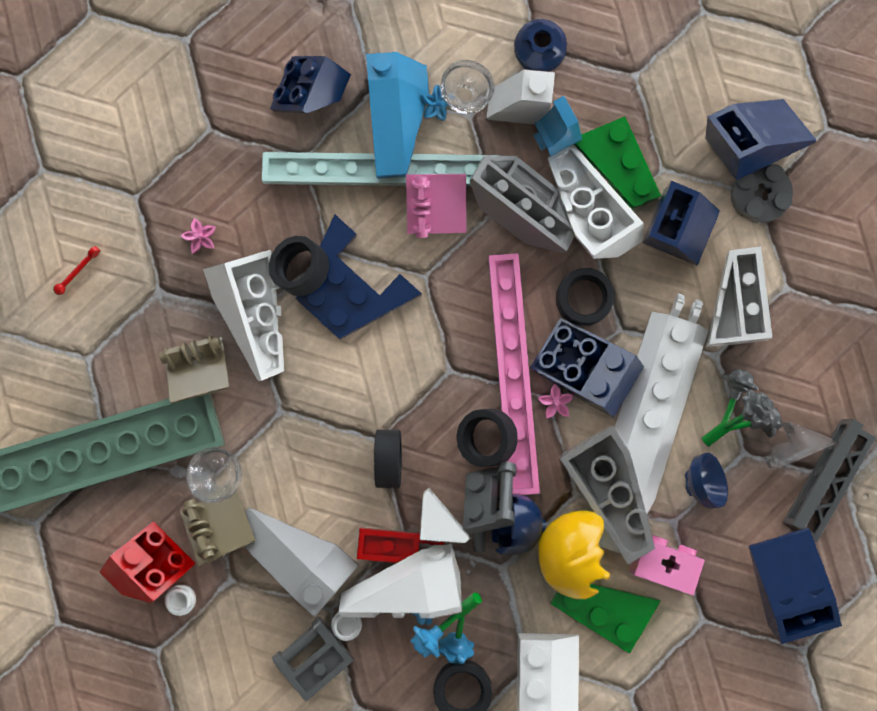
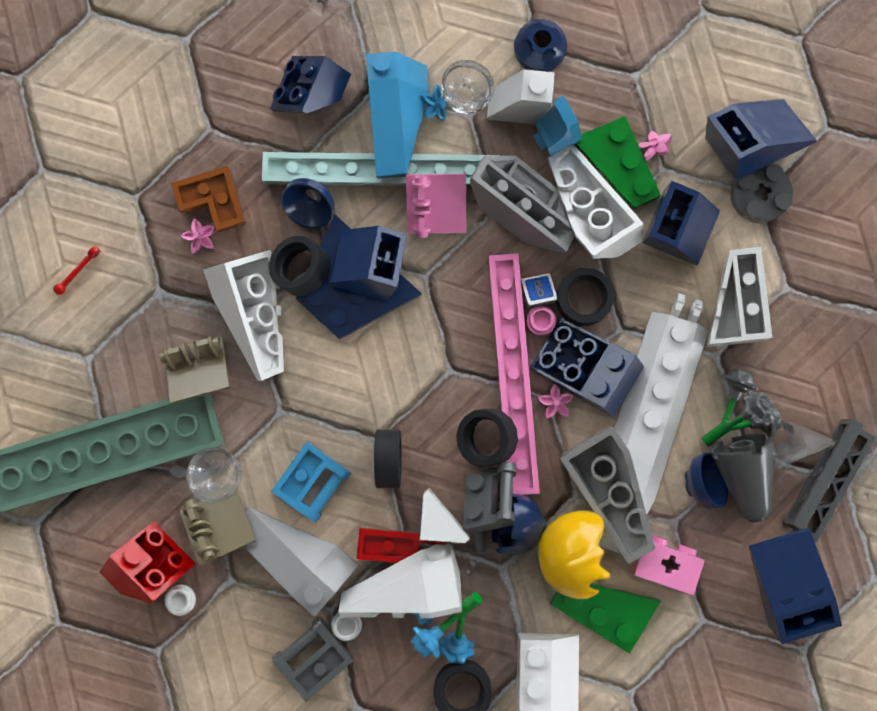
none -> dark orange plate [171,166,247,233]
none -> dark azure plate [271,442,352,523]
none -> dark blue piece [281,178,335,229]
none -> dark blue slope [329,225,407,302]
none -> slope [521,273,558,308]
none -> bright pink plate [526,305,556,335]
none -> bright pink plant [638,131,672,161]
none -> dark grey cone [710,434,774,522]

